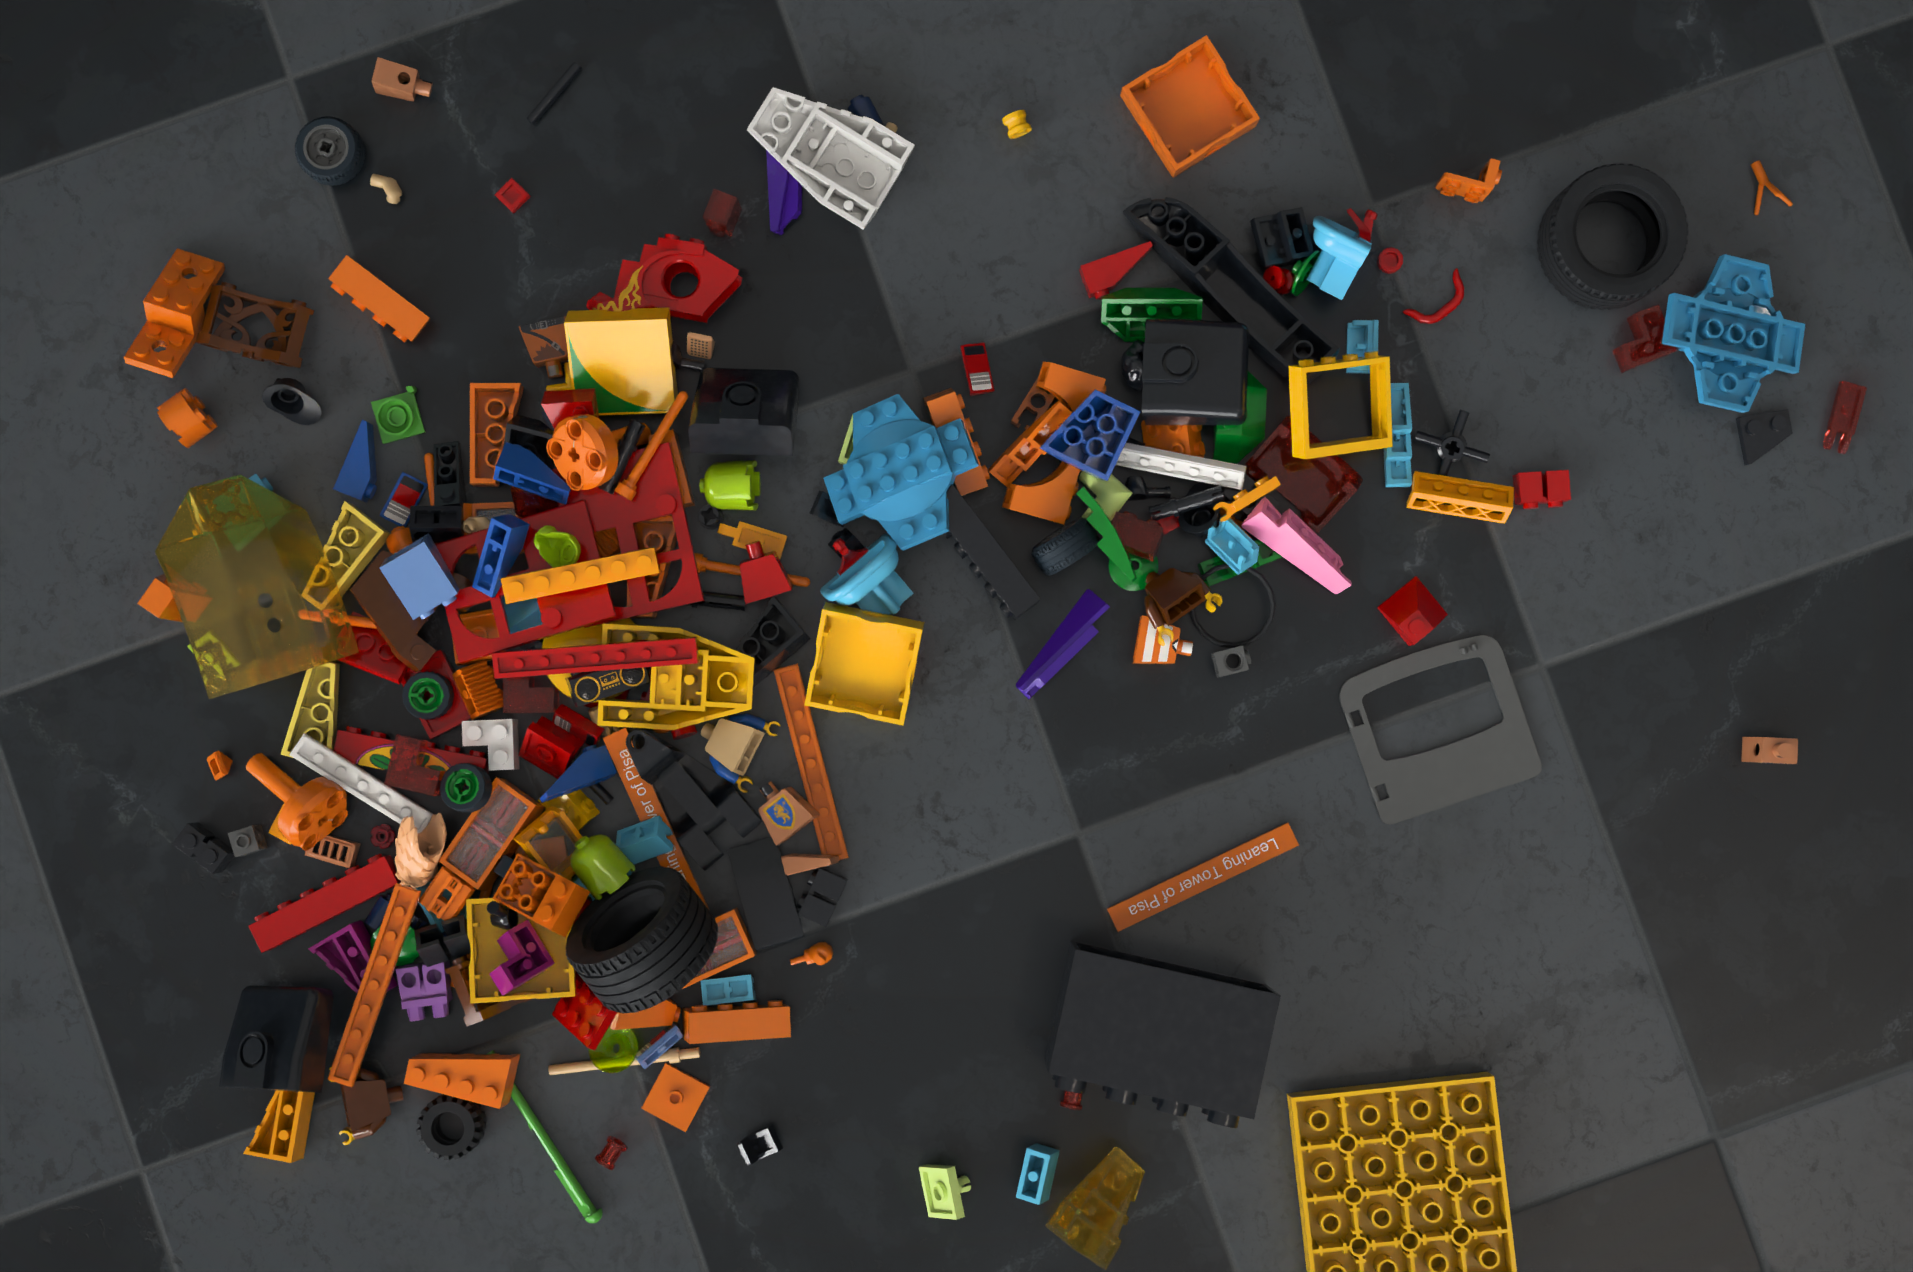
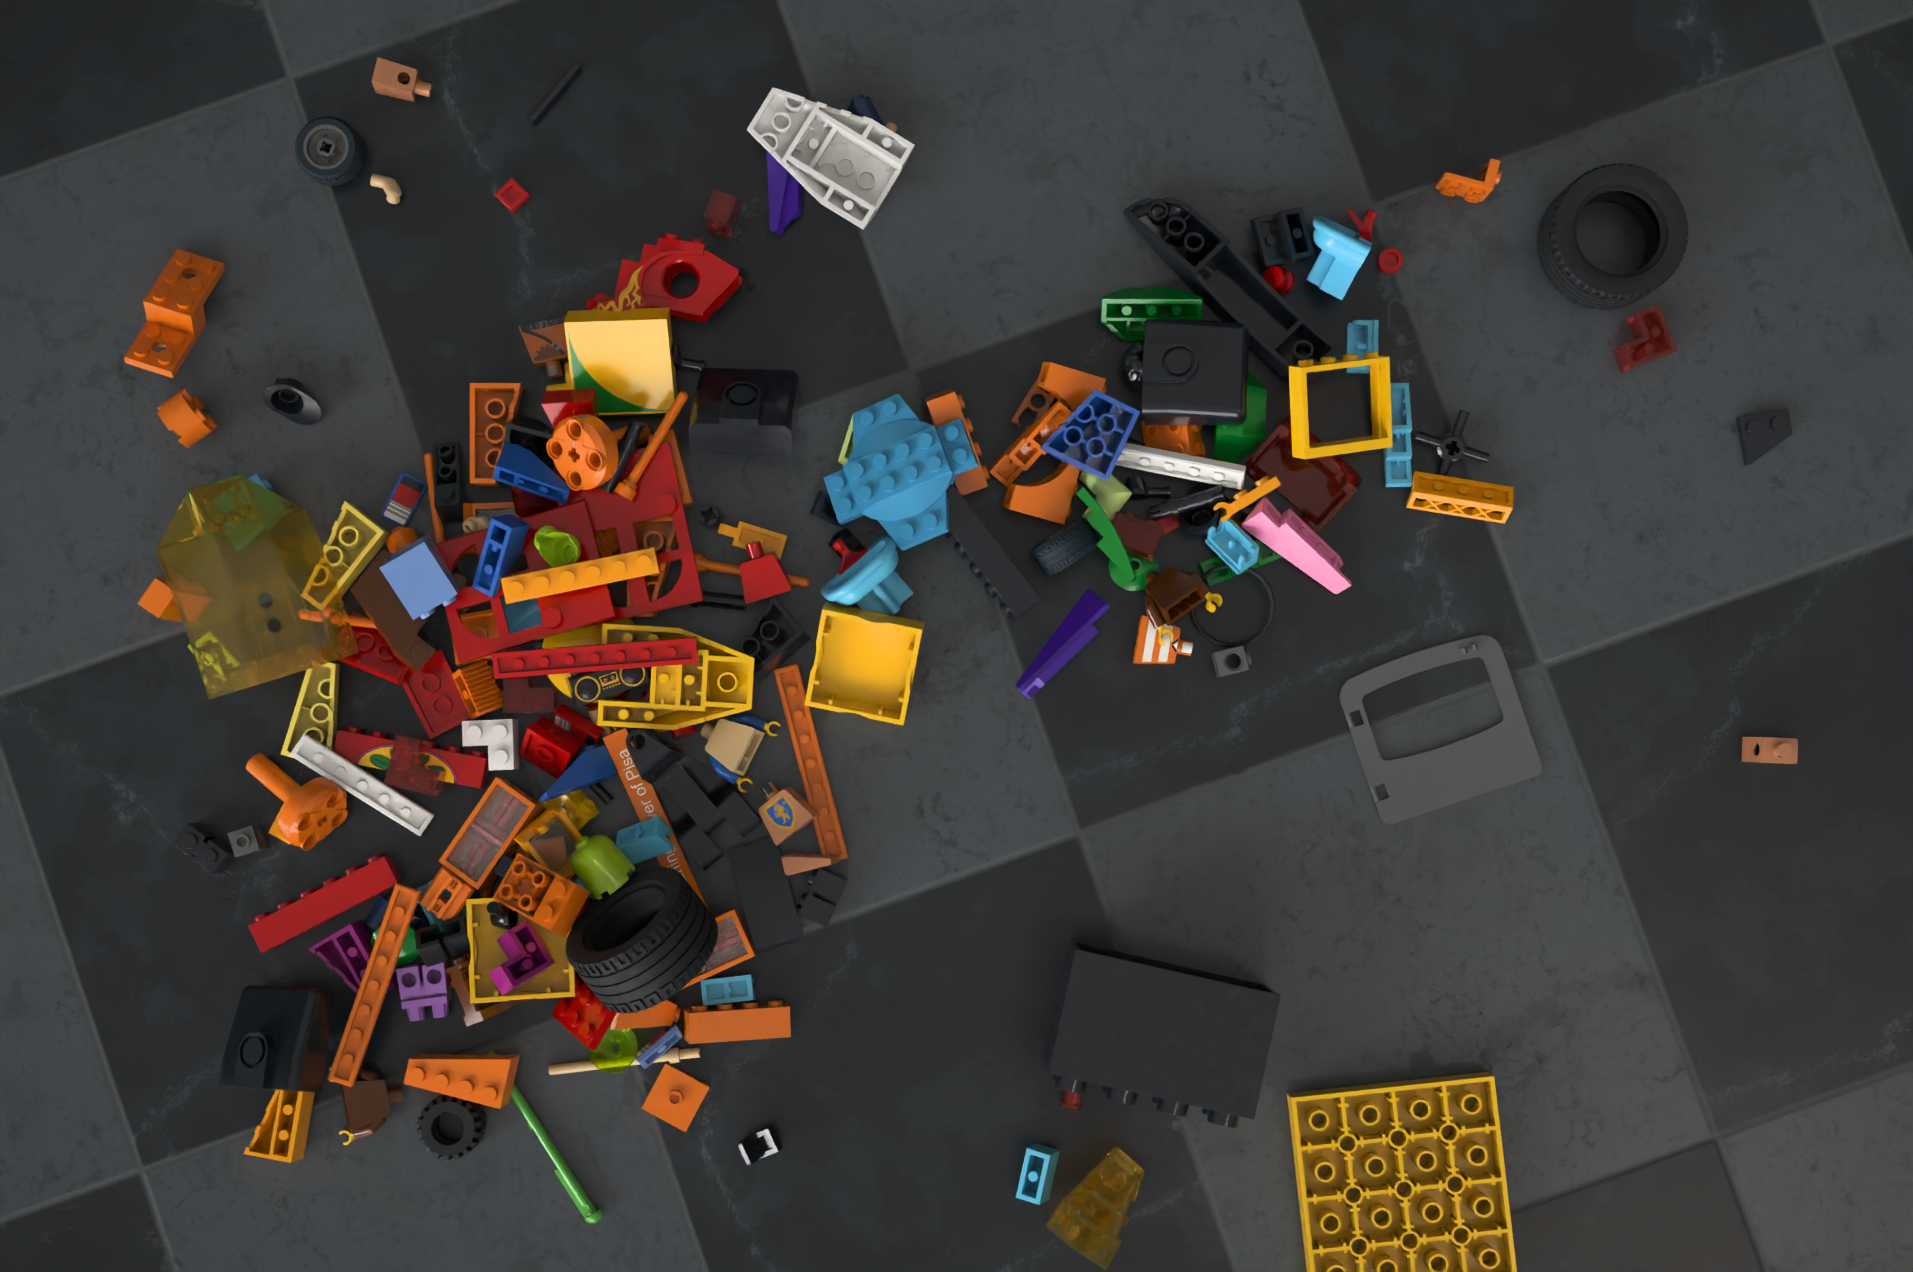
reddish brown fence [195,282,314,368] -> none
orange slope [207,751,233,781] -> none
nougat slope [305,835,361,868] -> none
orange wedge [328,255,430,343] -> none
blue slope [333,420,377,503] -> none
dark red plate [370,824,395,849] -> none
bright green hat [371,386,426,444] -> none
light nougat head [395,813,447,889] -> none
wheel [402,671,454,720] -> none
black brick [409,506,464,543] -> none
wheel [440,763,492,812] -> none
clear red bush [595,1136,628,1170] -> none
light nougat slope [687,332,715,359] -> none
lime cylinder [699,460,761,511] -> none
orange piece [790,942,833,965] -> none
yellowish green tile [919,1164,971,1220] -> none
slope [960,343,994,396] -> none
yellow wheel [1002,110,1032,139] -> none
red slope [1079,241,1153,300] -> none
orange tile [1107,822,1299,932] -> none
orange tile [1120,35,1260,178] -> none
green dish [1291,250,1320,296] -> none
red slope [1377,576,1448,646] -> none
red animal [1403,268,1464,324] -> none
red piece [1513,470,1571,509] -> none
dark azure plate [1662,254,1805,413] -> none
orange plant [1750,160,1793,215] -> none
clear red hinge [1823,381,1867,454] -> none

